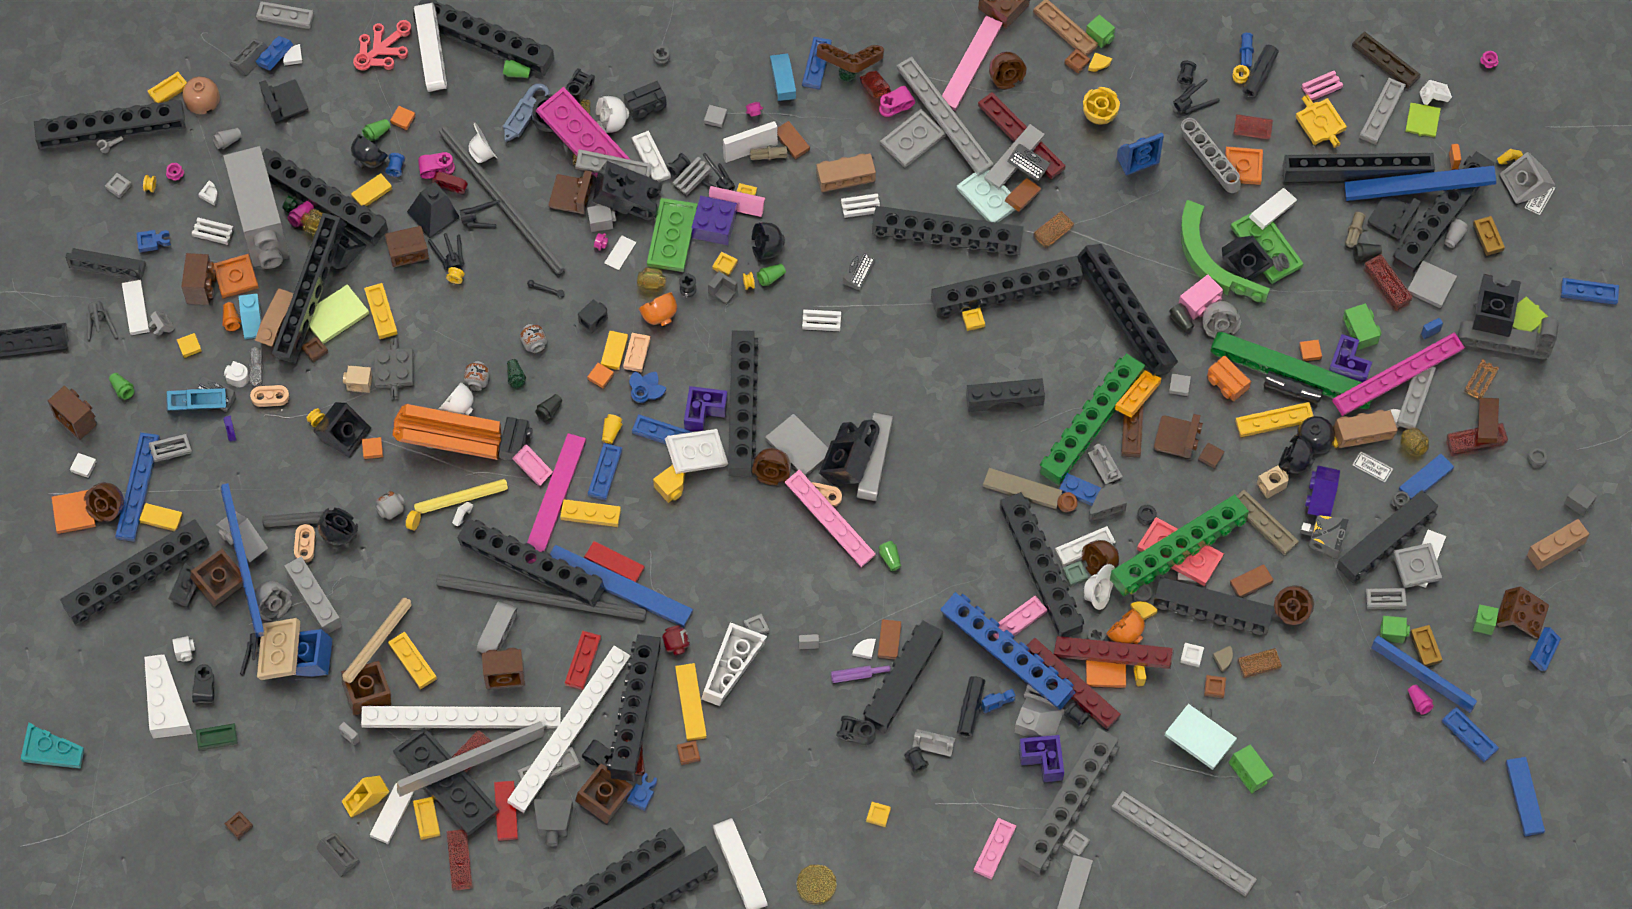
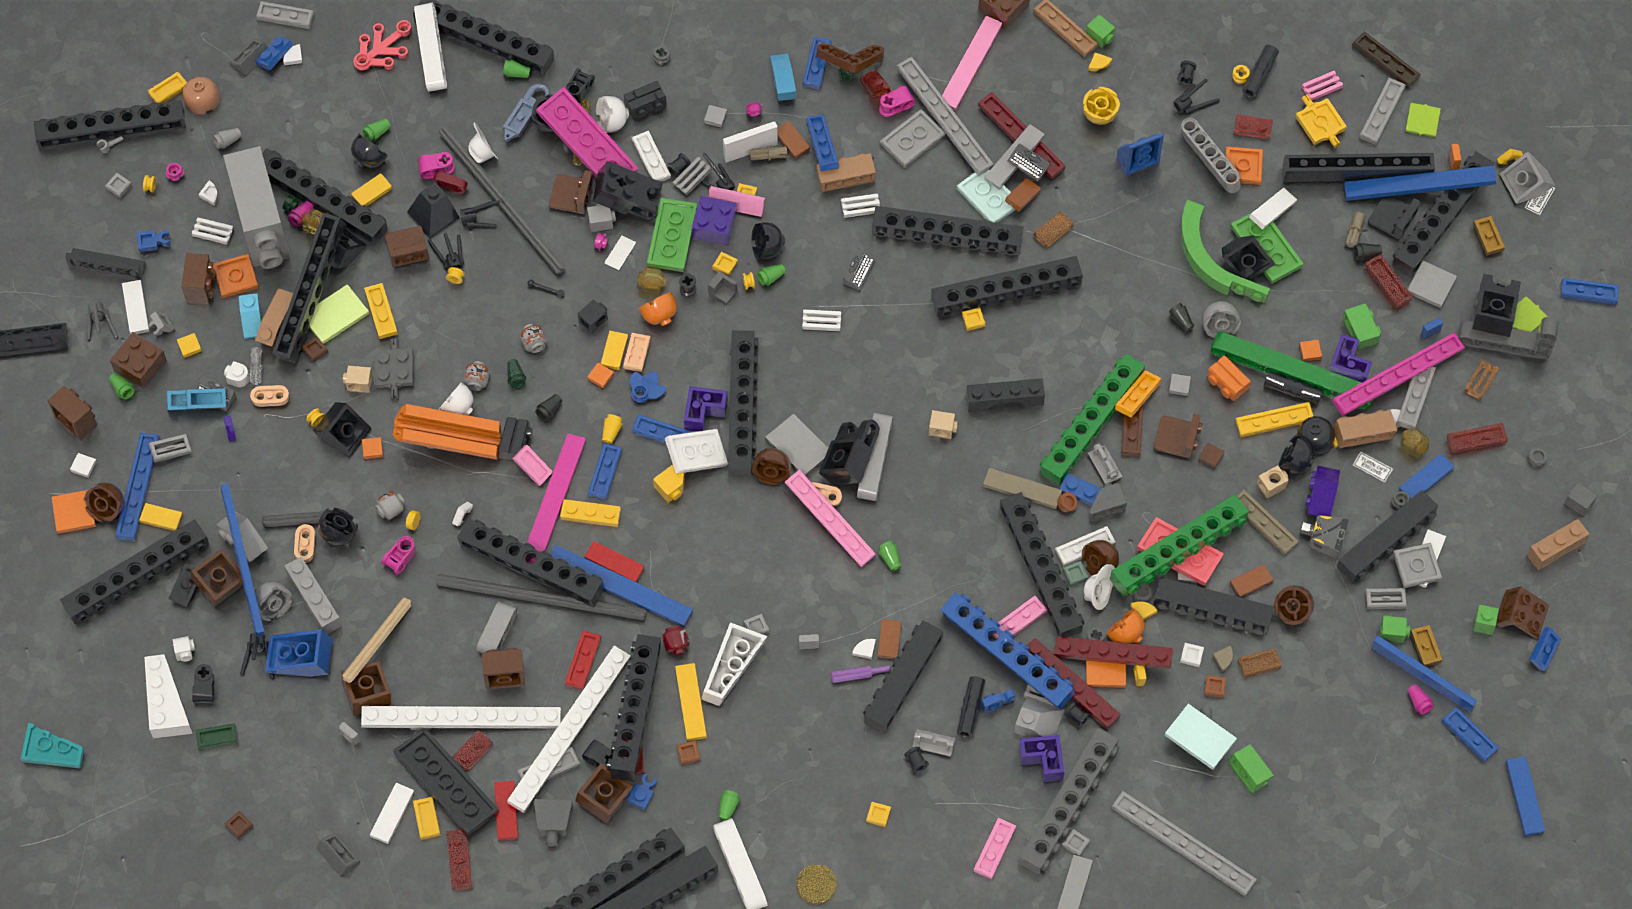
orange cone [222,302,241,331] -> none
tan plate [257,618,300,680] -> none
black bracket [259,79,308,123] -> none
yellow slope [342,776,389,817] -> none
blue bush [385,153,405,177] -> none
yellow plate [388,632,437,690] -> none
orange tile [390,106,416,130] -> none
light grey tile [397,721,544,797] -> none
light yellow axle [414,479,508,514] -> none
light grey tile [575,149,652,177] -> none
black piece [836,716,876,745] -> none
reddish brown cylinder [989,52,1027,89] -> none
dark orange tile [1064,48,1090,74] -> none
black brick [1077,244,1178,376] -> none
black tile [1137,505,1157,525] -> none
bright pink brick [1179,275,1223,320] -> none
blue axle [1239,32,1254,68] -> none
dark grey bush [1272,253,1289,272] -> none
white bracket [1420,80,1452,105] -> none
light grey cone [1444,219,1468,248] -> none
reddish brown tile [1478,398,1499,443] -> none
dark pink plate [1480,51,1499,68] -> none
none -> reddish brown brick [110,332,167,389]
none -> dark pink piece [381,536,416,575]
none -> bright green cone [718,790,740,820]
none -> blue tile [806,114,839,172]
none -> tan brick [929,410,958,439]

